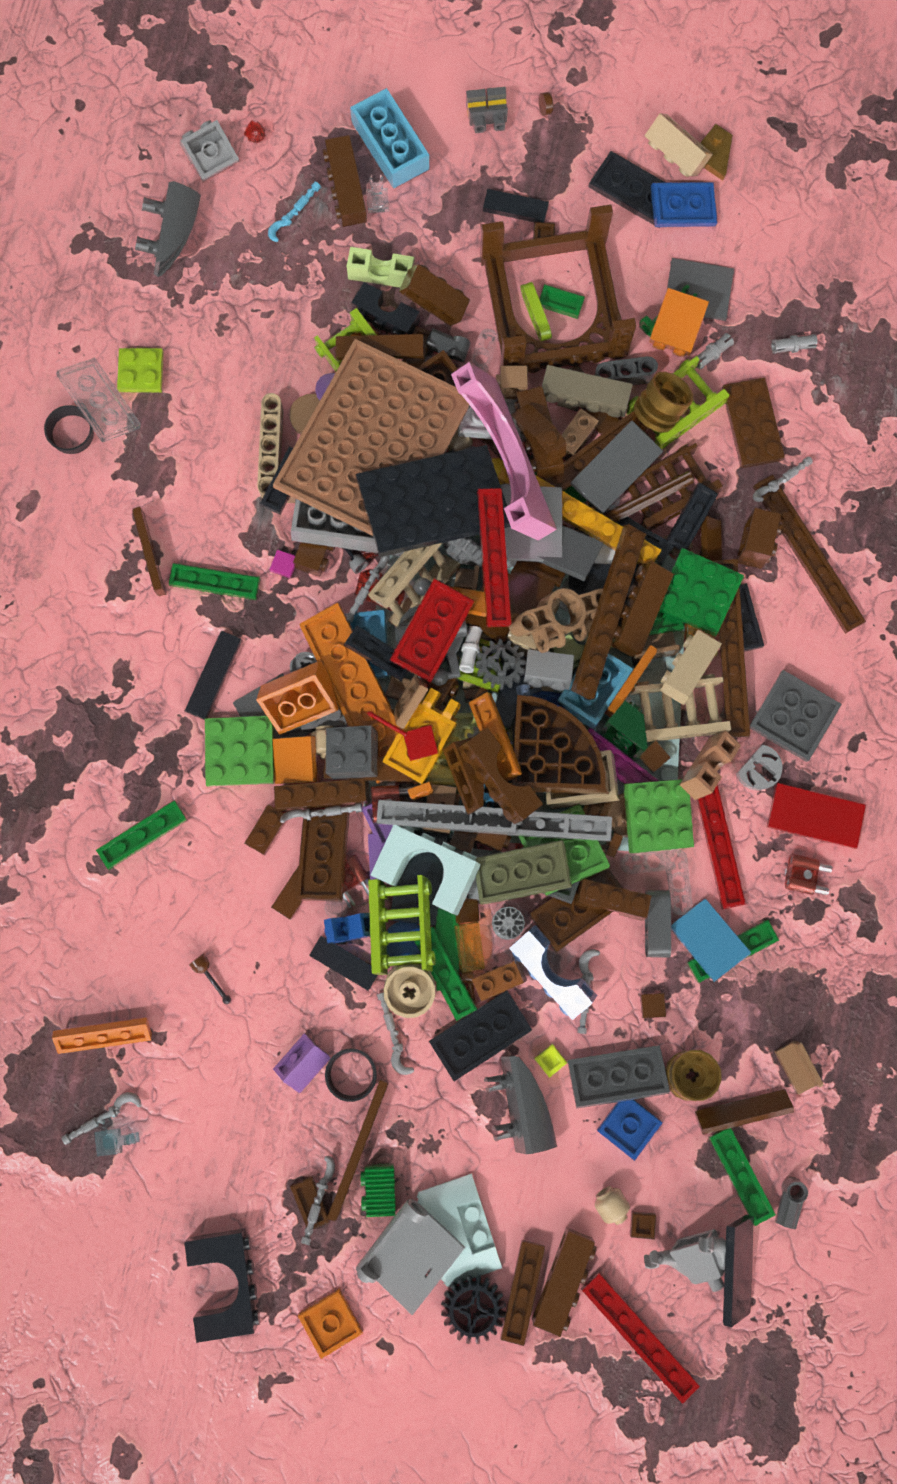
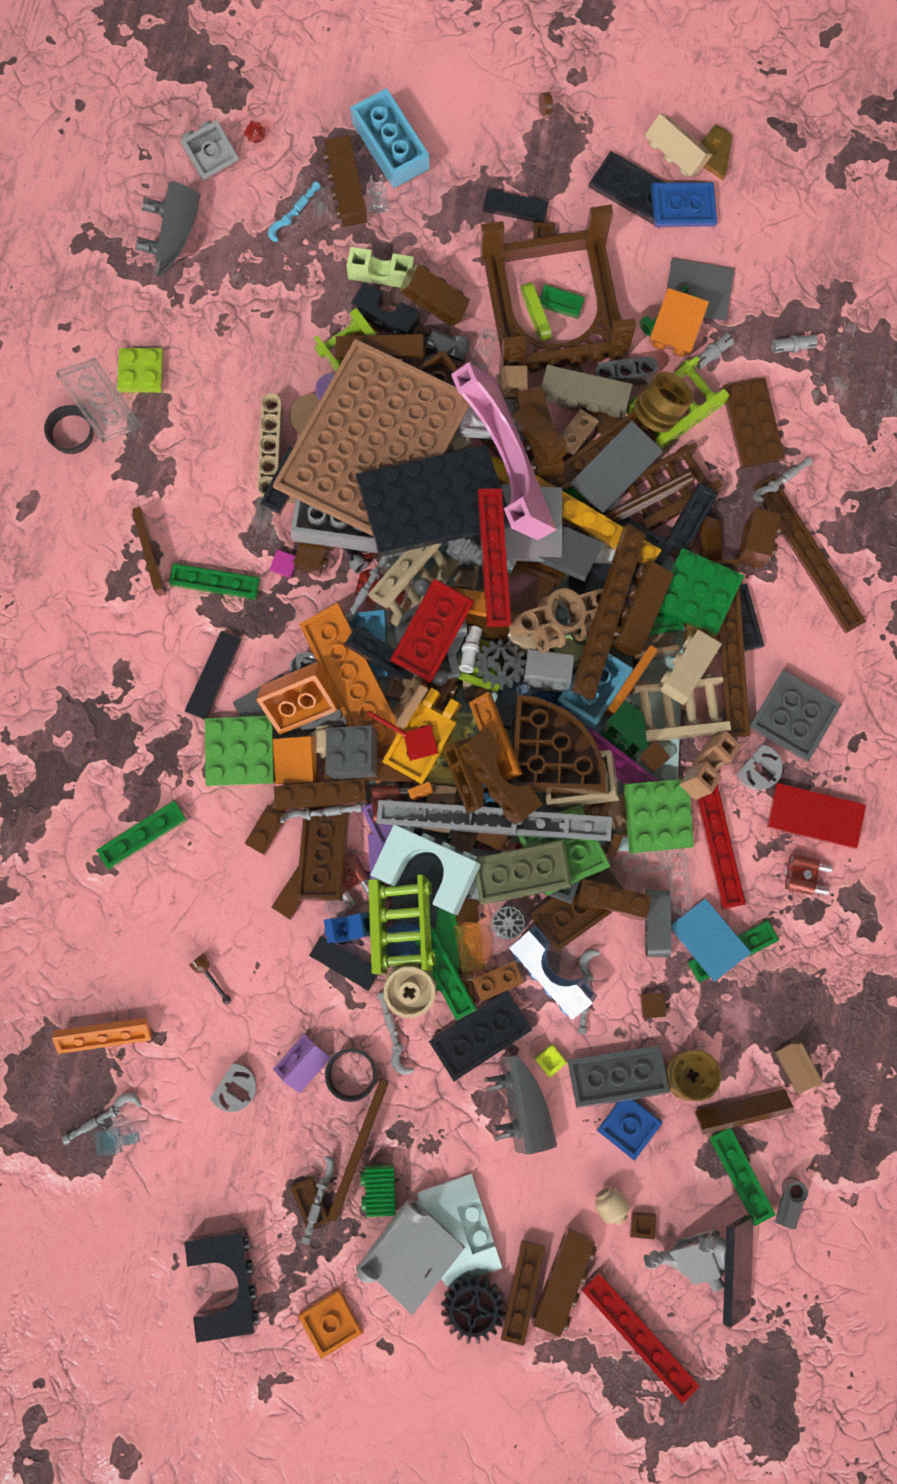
dark grey hips [466,87,508,133] -> none
none -> light grey piece [210,1063,256,1112]

